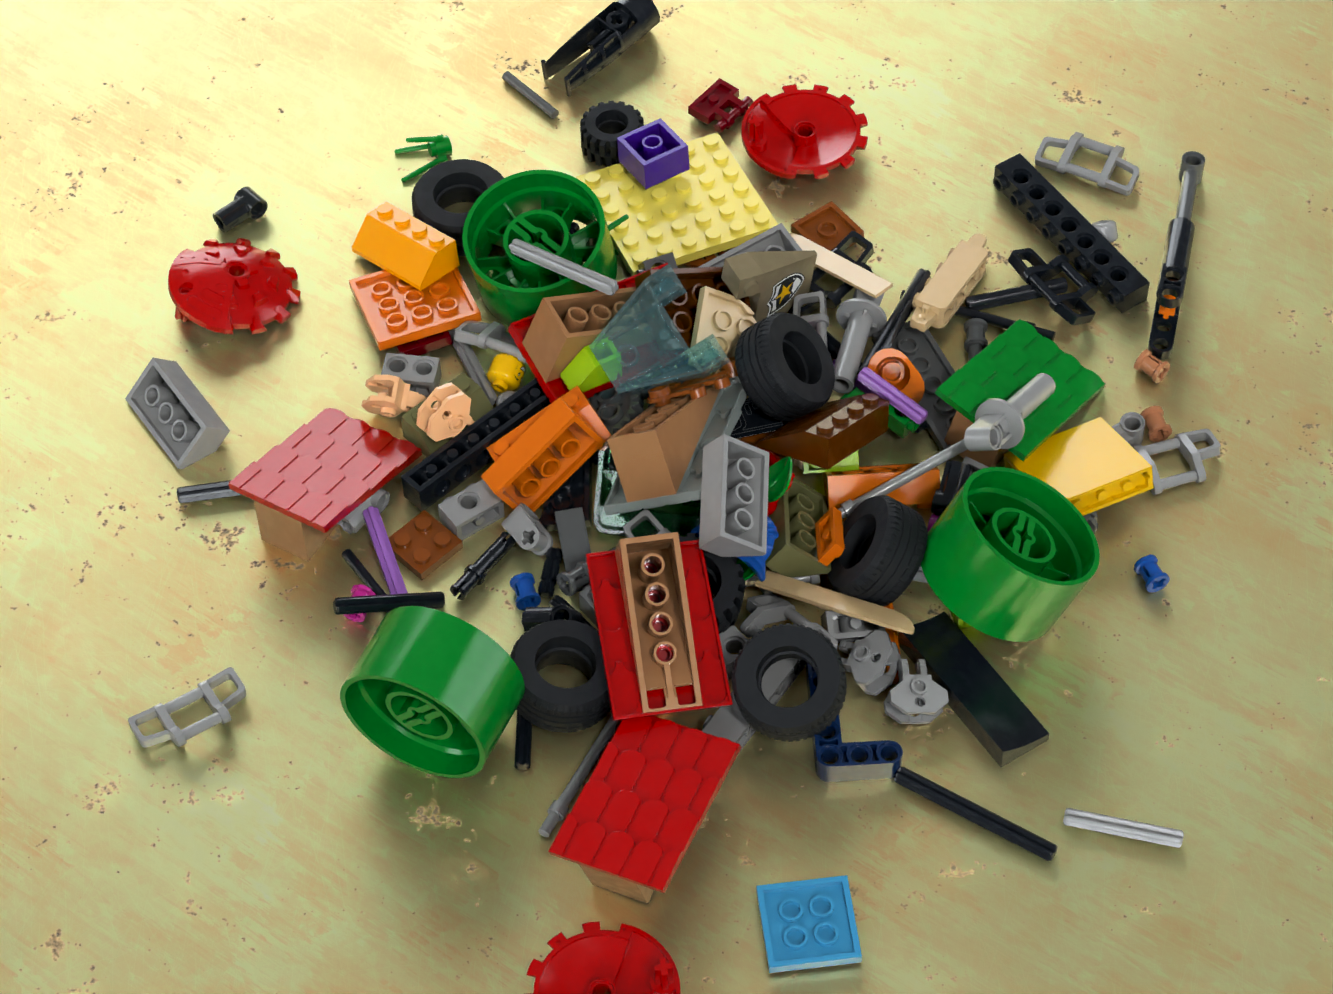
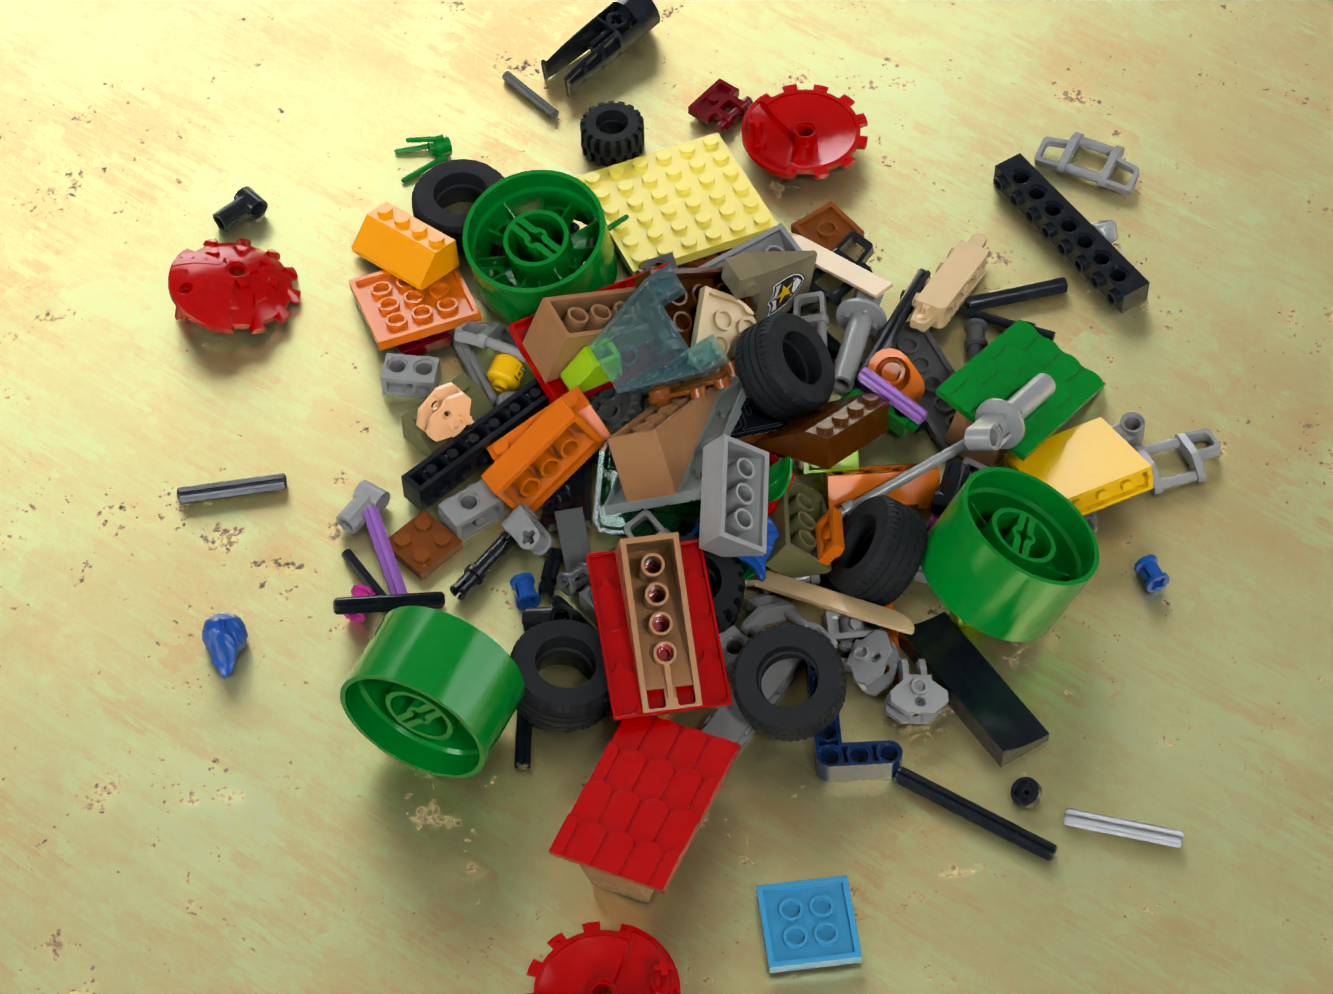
light grey slope [125,357,230,469] -> none
light grey bar [128,667,246,748] -> none
piece [229,408,422,562] -> none
light nougat hinge [361,375,427,417] -> none
light grey axle [509,238,619,296] -> none
light grey bar [538,715,622,837] -> none
dark purple brick [617,118,690,189] -> none
black bar [1008,248,1098,325] -> none
nougat bush [1134,349,1170,384] -> none
nougat bush [1140,406,1172,442] -> none
black piece [1148,151,1205,360] -> none
none -> blue hair [202,612,248,677]
none -> black tile [1011,777,1043,809]

